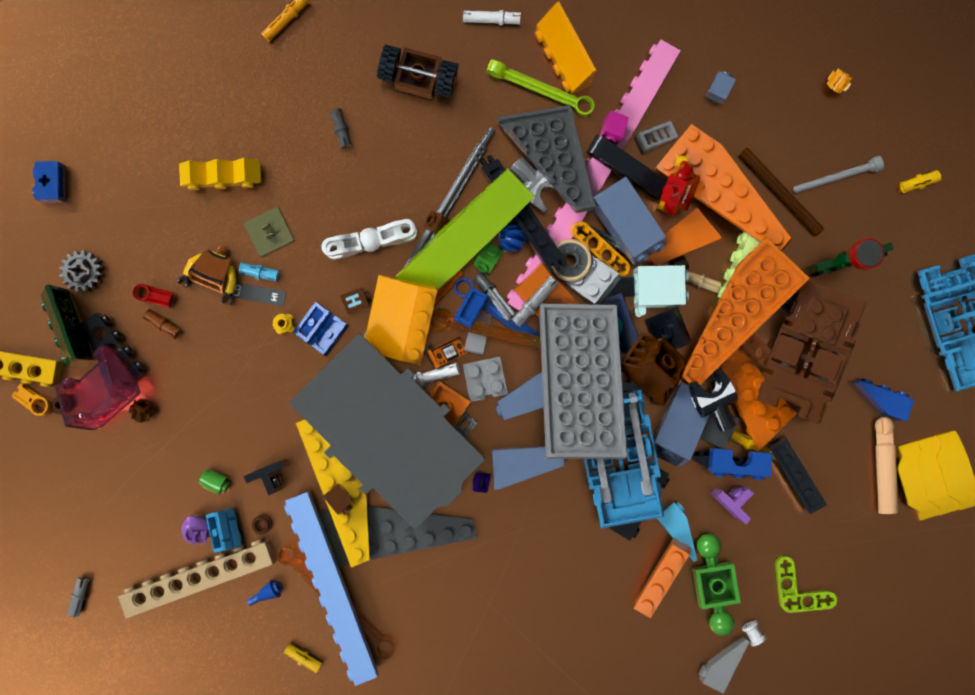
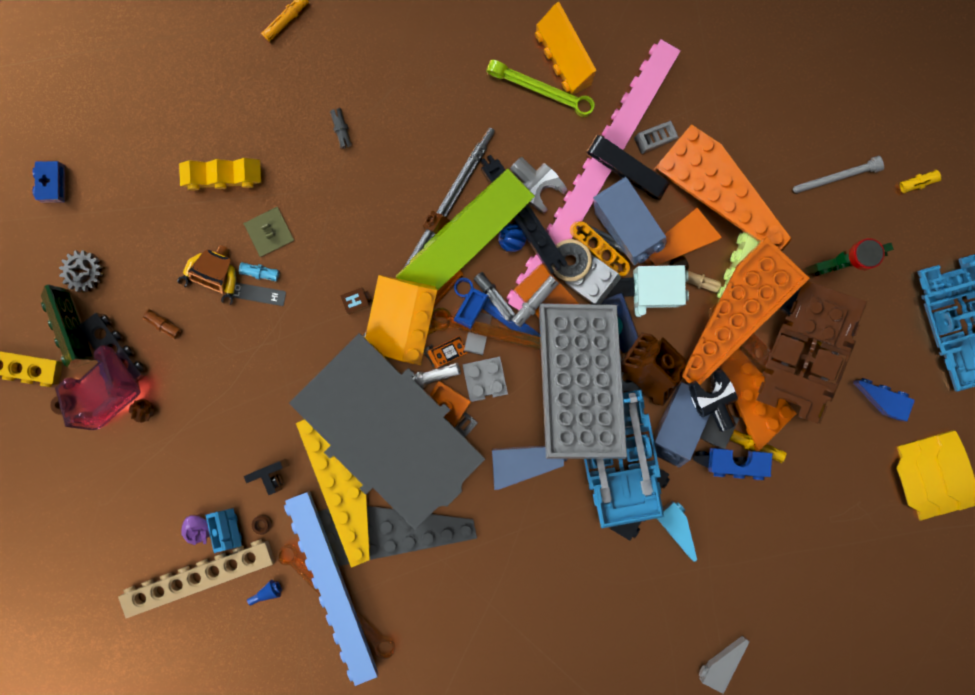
light orange piece [12,383,51,416] -> none
light grey axle [67,577,90,618] -> none
red piece [132,284,174,308] -> none
bright green brick [199,470,230,495] -> none
yellow brick [273,314,295,334] -> none
yellow pin [283,643,322,674] -> none
blue slope [293,301,349,356] -> none
white piece [322,219,417,260] -> none
reddish brown brick [323,484,355,515] -> none
brick [377,44,459,100] -> none
white pin [463,10,521,26] -> none
dark purple slope [472,472,491,493] -> none
bright green bracket [473,241,505,275] -> none
sand blue slope [495,372,544,420] -> none
dark grey wing [498,105,596,213] -> none
dark pink brick [600,111,629,145] -> none
orange brick [634,538,691,618] -> none
black bracket [645,307,692,349] -> none
red torso [656,155,701,215] -> none
bright green brick [692,534,741,636] -> none
sand blue brick [706,71,736,104] -> none
medium lavender bracket [710,485,754,524] -> none
reddish brown axle [739,148,824,236] -> none
white bush [742,620,766,646] -> none
black fence [769,435,827,514] -> none
lime beam [775,555,837,613] -> none
light orange gear [827,68,853,94] -> none
light nougat piece [874,417,899,514] -> none

